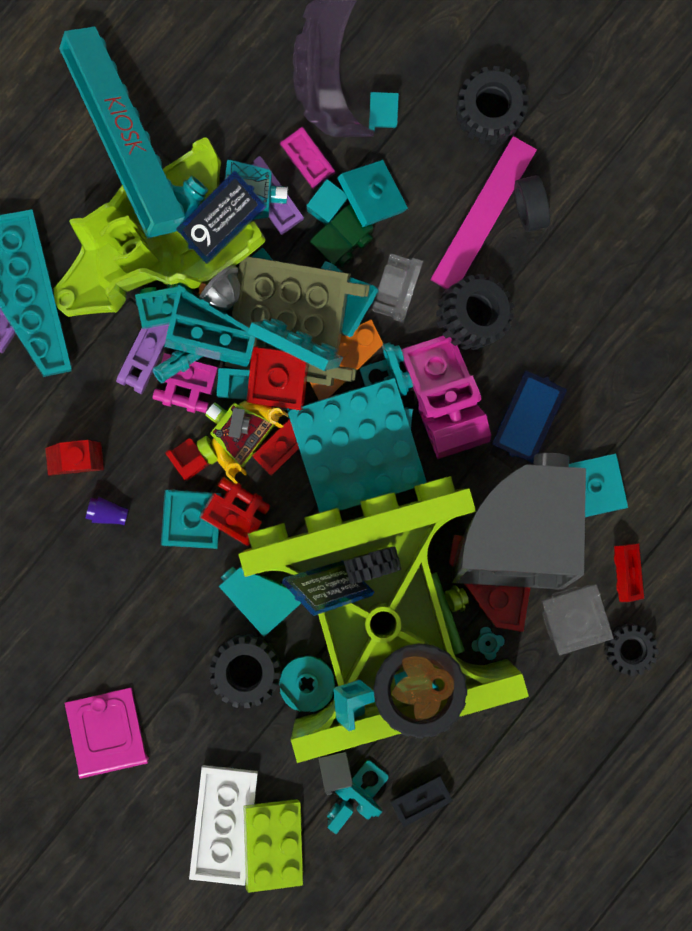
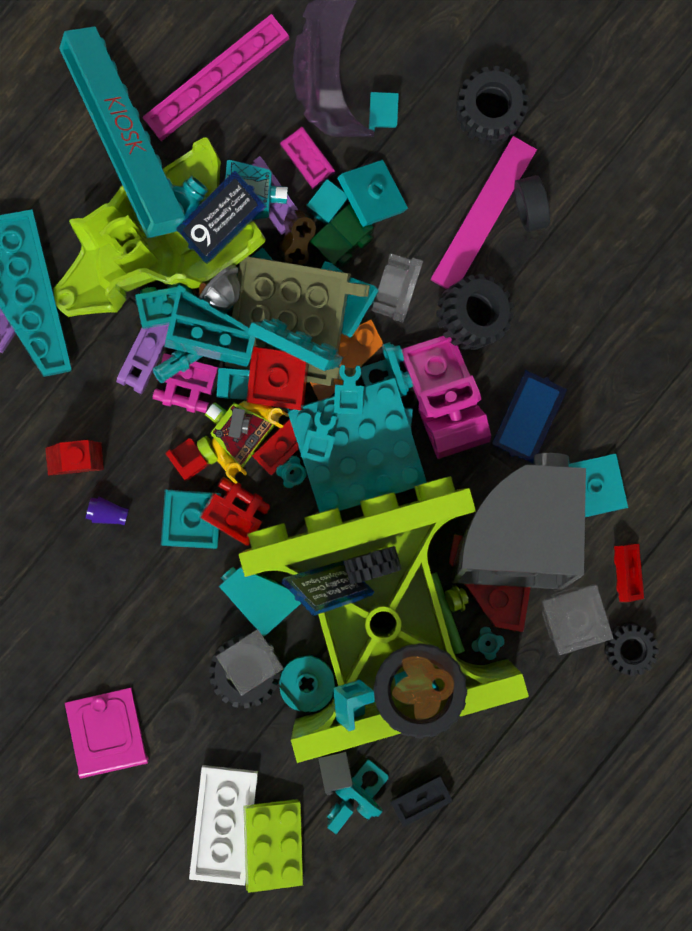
none -> dark pink plate [142,14,289,141]
none -> clear piece [216,629,283,696]
none -> teal plate [276,456,307,488]
none -> dark brown axle [277,210,316,266]
none -> teal plate [301,410,336,464]
none -> teal plate [334,365,364,415]

